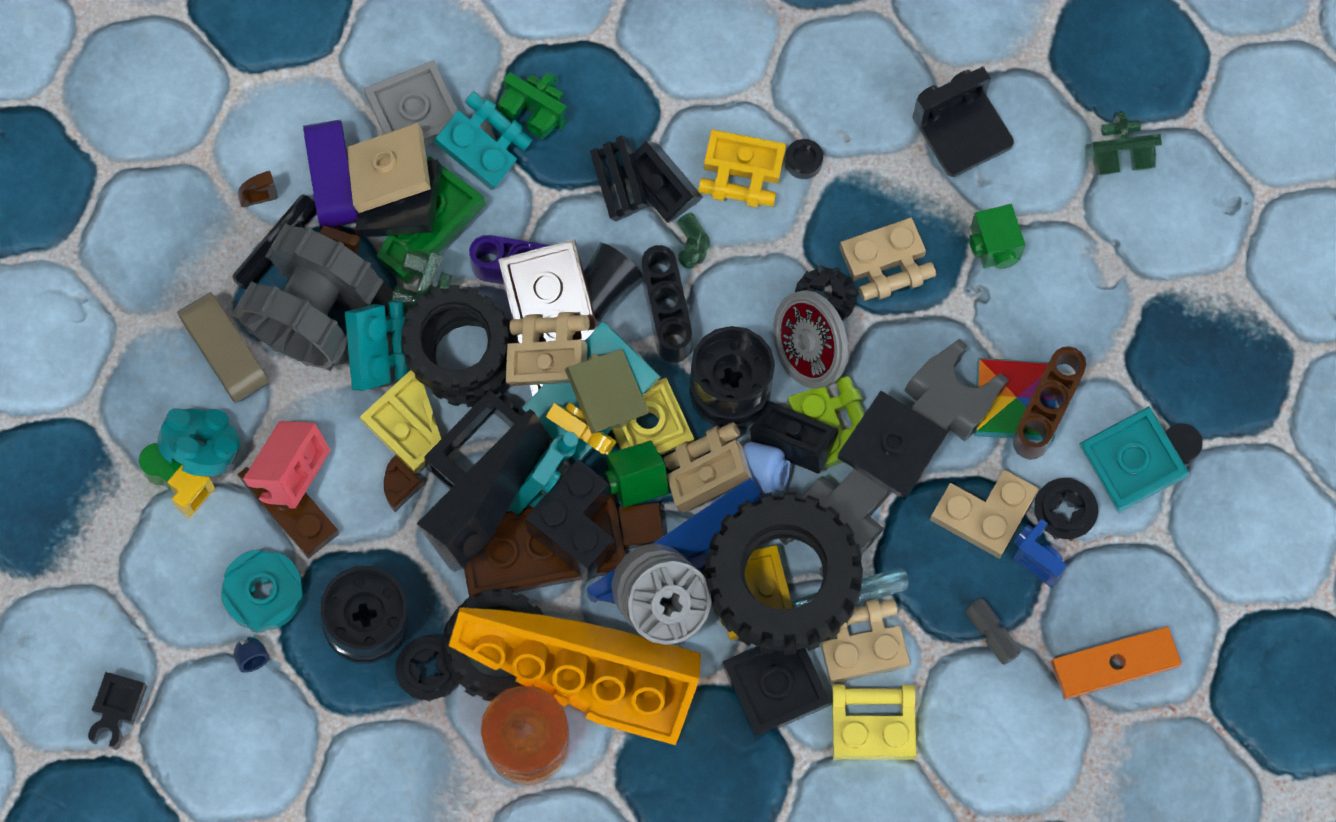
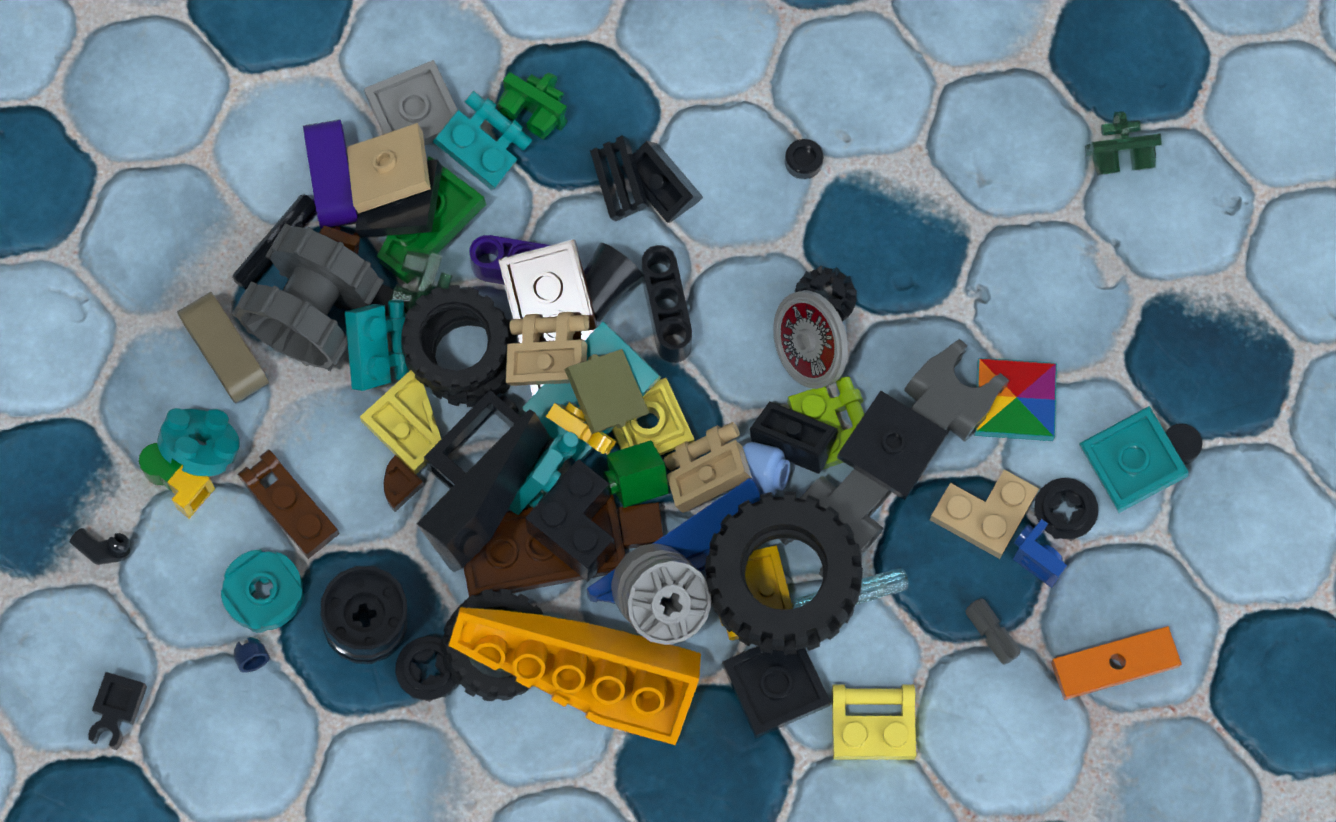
reddish brown tile [238,171,278,207] -> none
coral hinge [243,421,331,509] -> none
clear orange wheel [480,686,570,786] -> none
clear green arm [677,212,710,269] -> none
black wheel [689,326,775,428] -> none
yellow plate [698,129,786,208] -> none
tan plate [821,599,910,684] -> none
tan plate [839,217,936,301] -> none
black bracket [912,66,1014,177] -> none
green brick [969,203,1025,269] -> none
reddish brown beam [1013,346,1087,460] -> none
none -> black arm [70,528,130,565]

